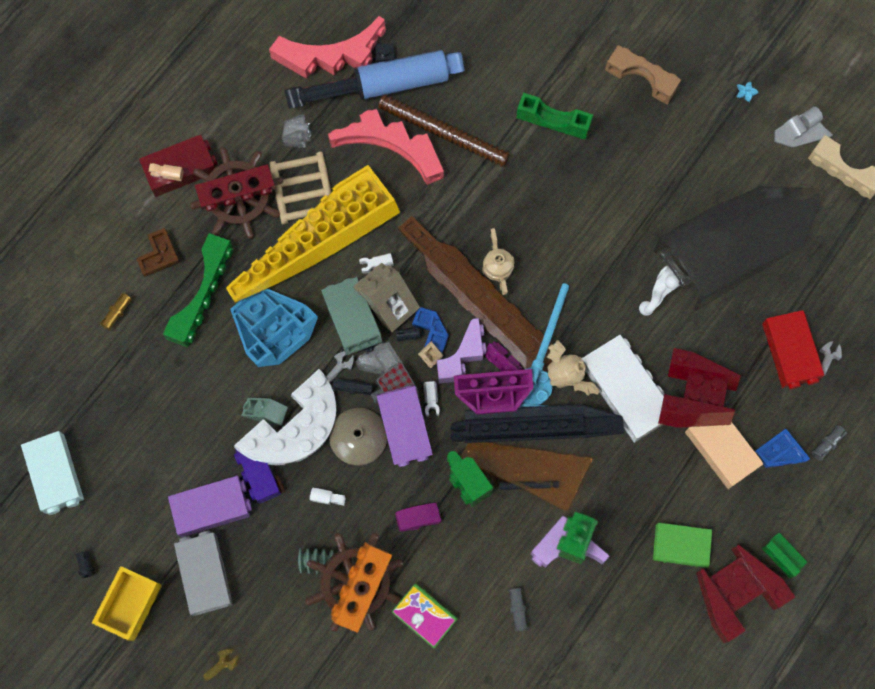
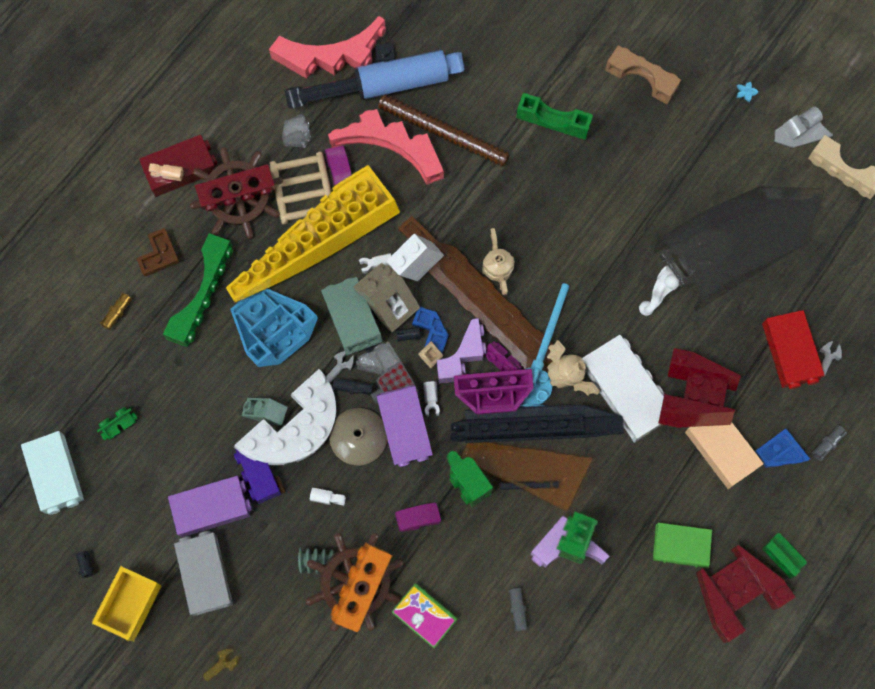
none -> green hinge [97,406,138,440]
none -> magenta slope [325,146,351,185]
none -> white brick [386,234,444,281]

